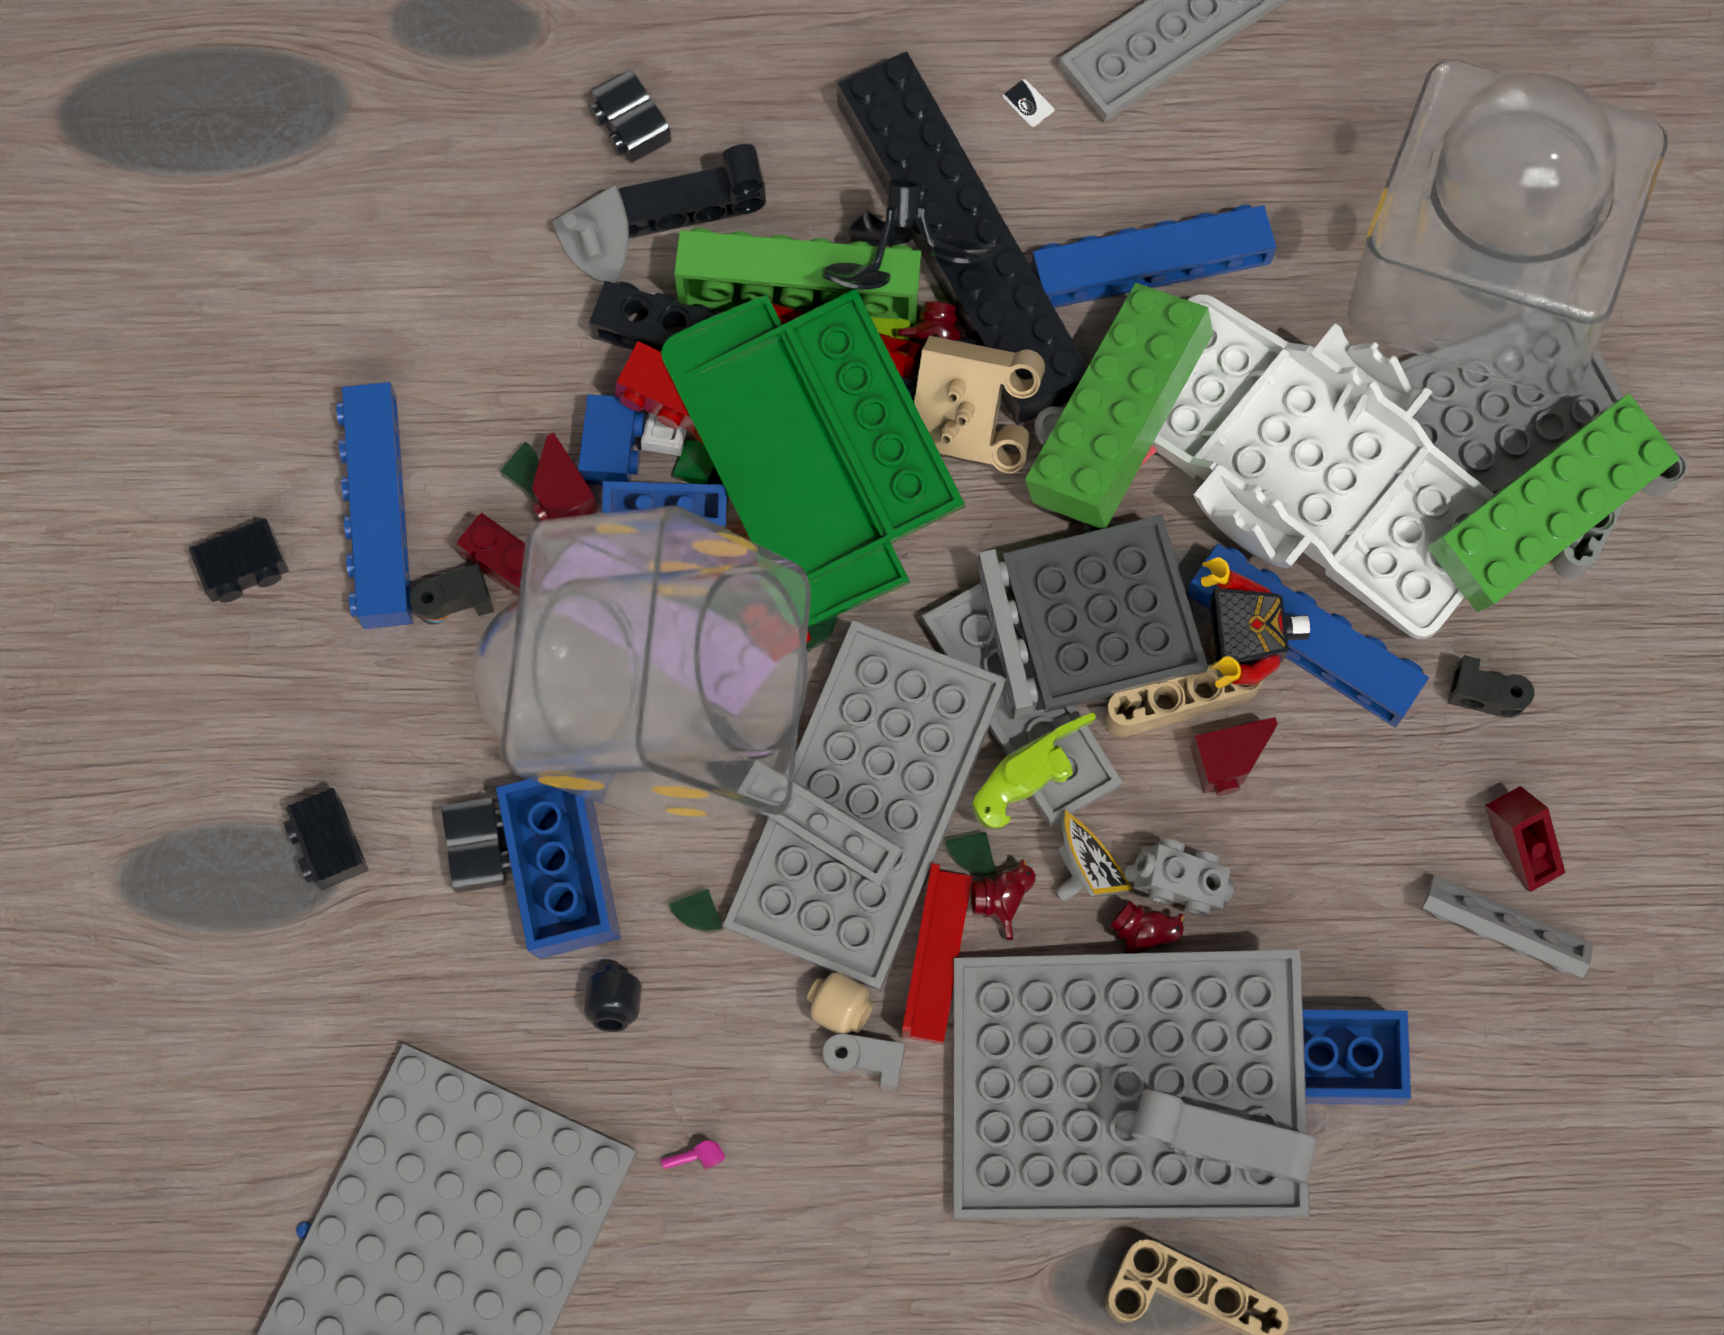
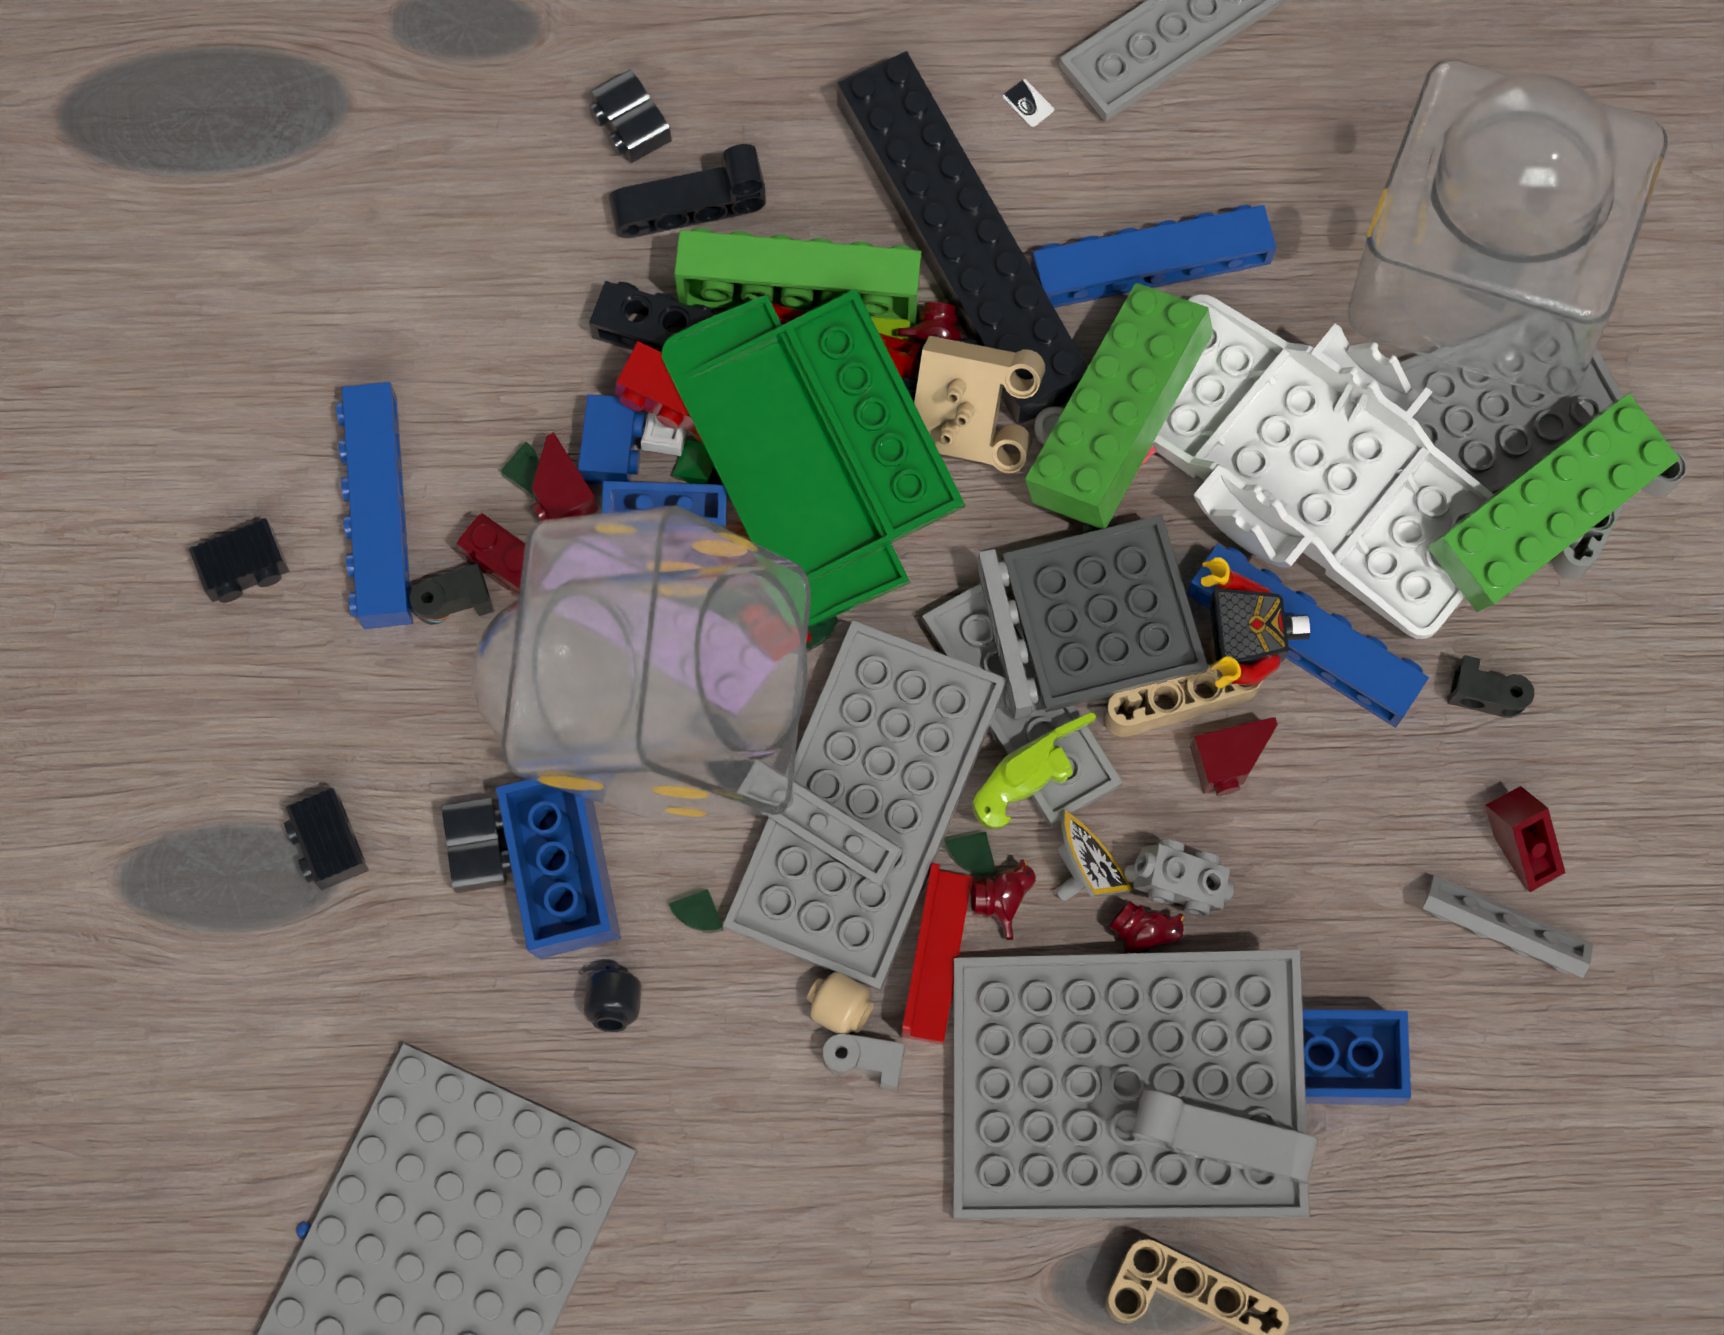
light grey shield [553,185,629,284] -> none
dark pink hand [661,1140,725,1170] -> none
black plant [821,179,1005,290] -> none

